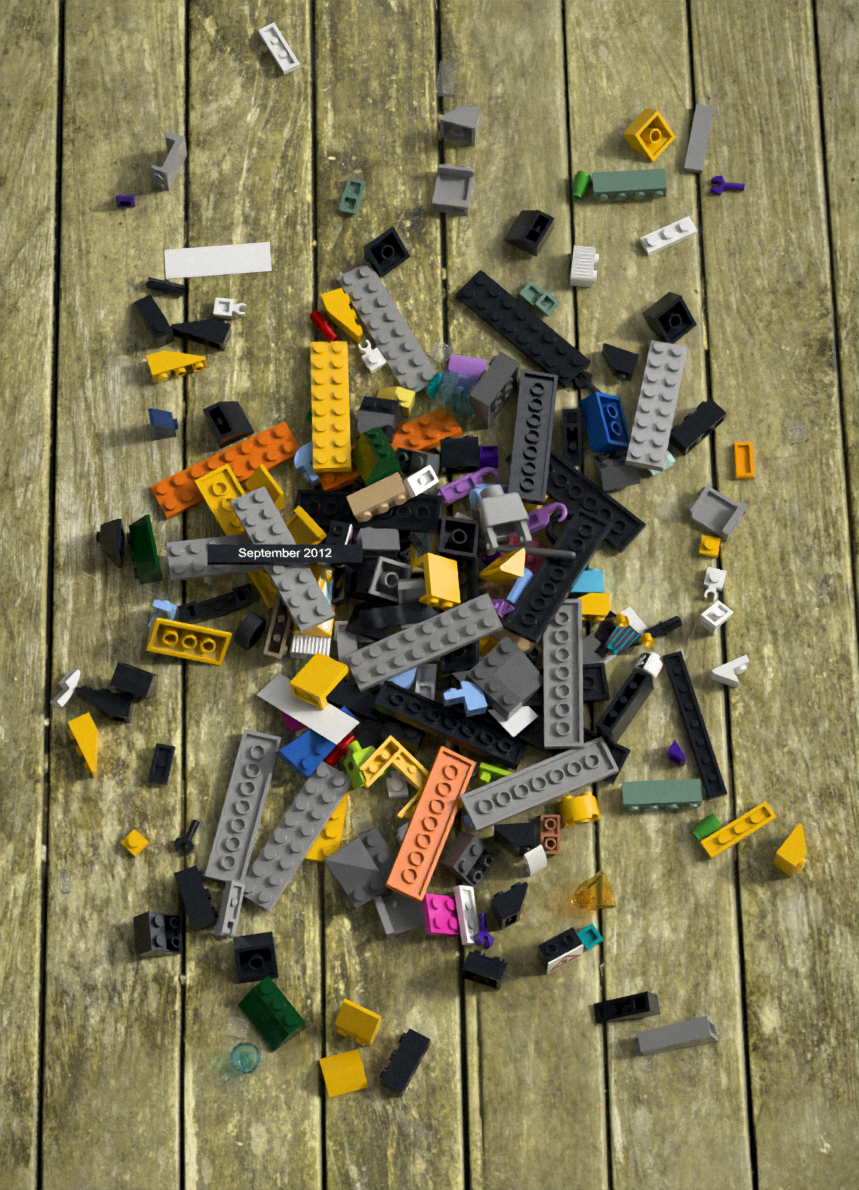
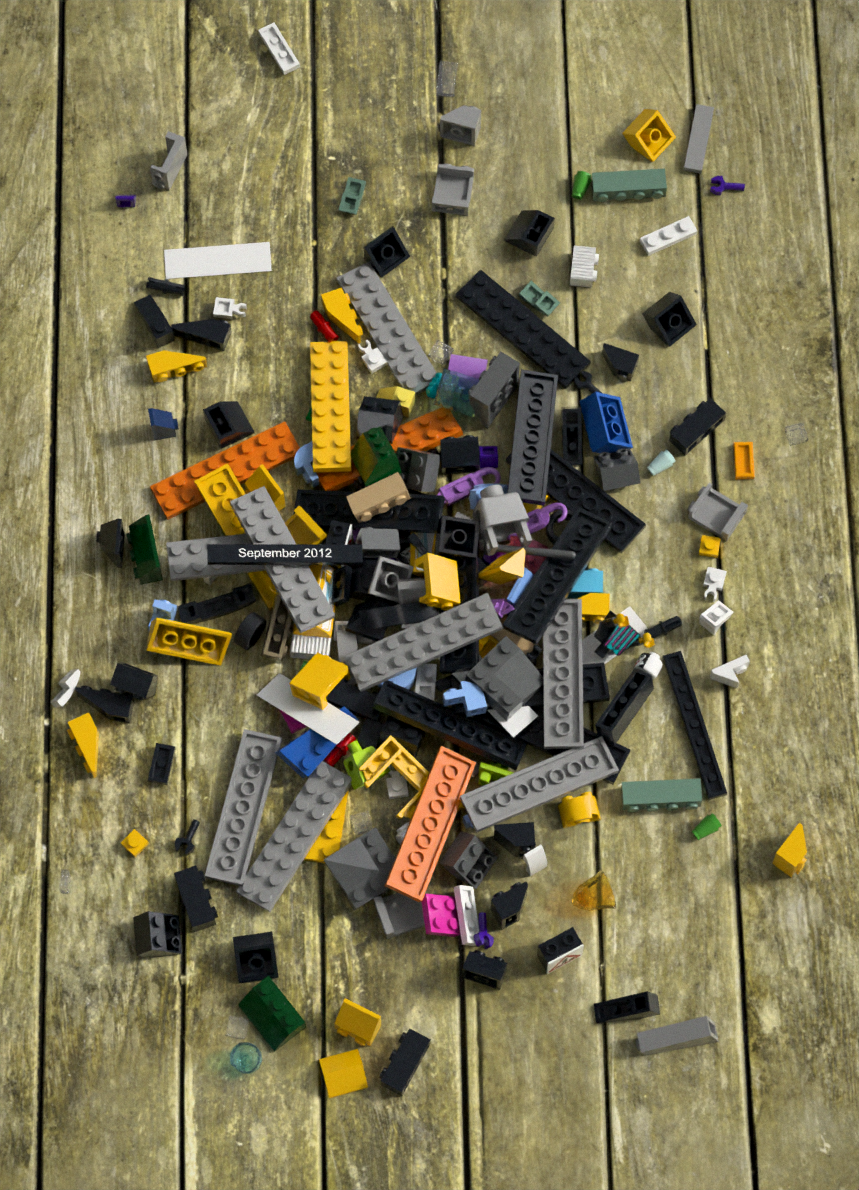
light grey plate [214,880,245,938] -> none
white slope [402,465,439,498] -> none
nougat slope [540,814,560,854] -> none
teal plate [577,923,604,952] -> none
light grey plate [625,340,688,472] -> none
dark purple slope [667,740,686,766] -> none
yellow plate [700,801,776,859] -> none

